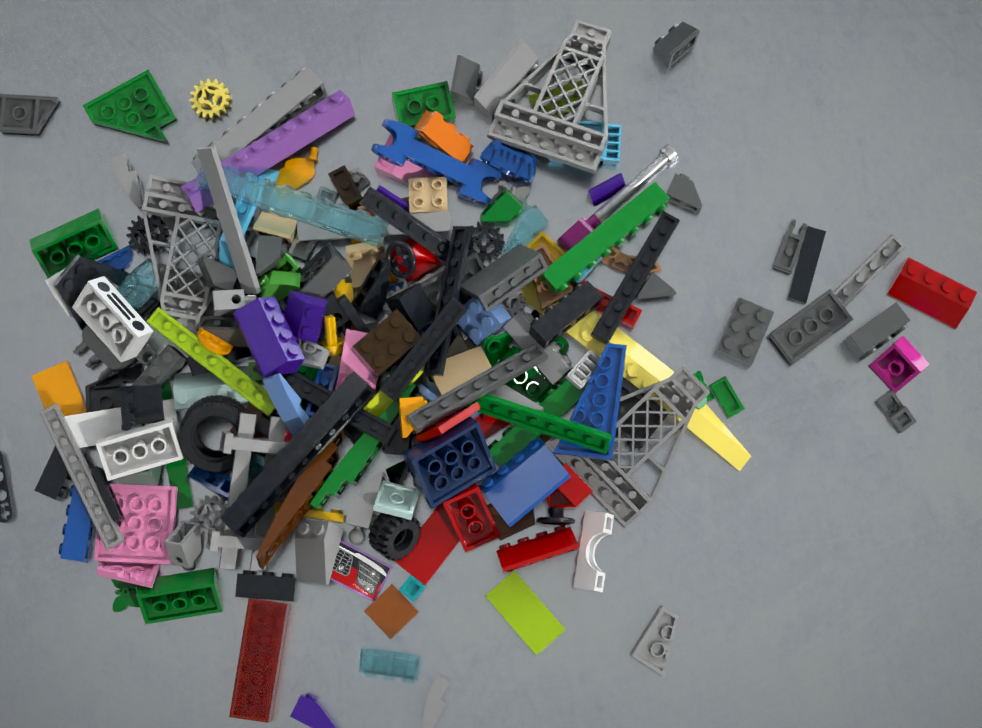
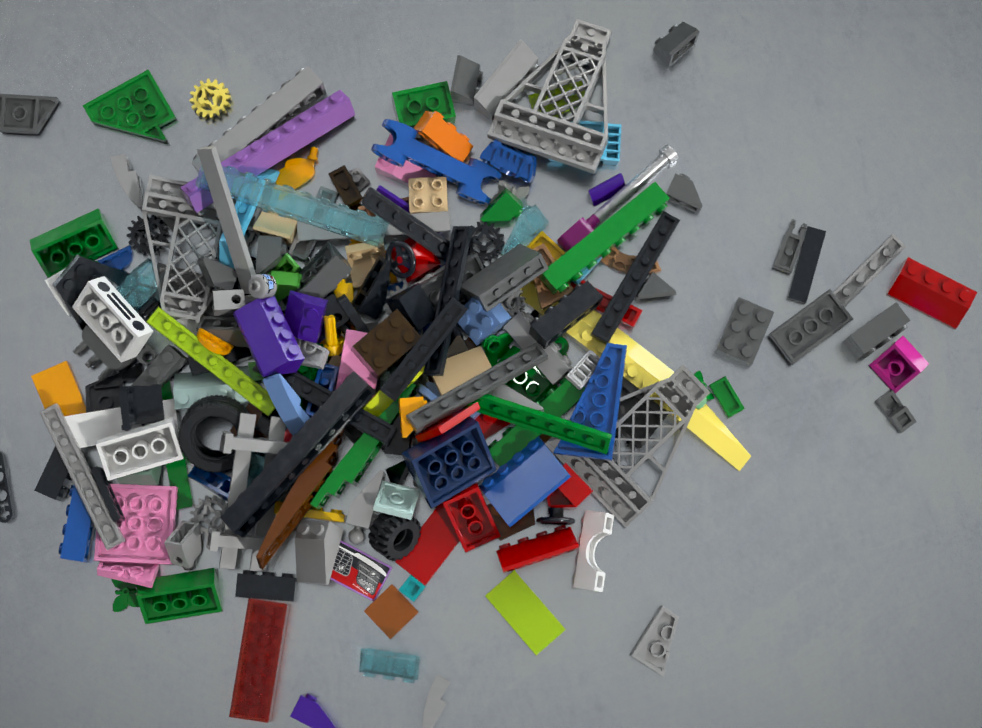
none -> light grey head [248,274,277,299]

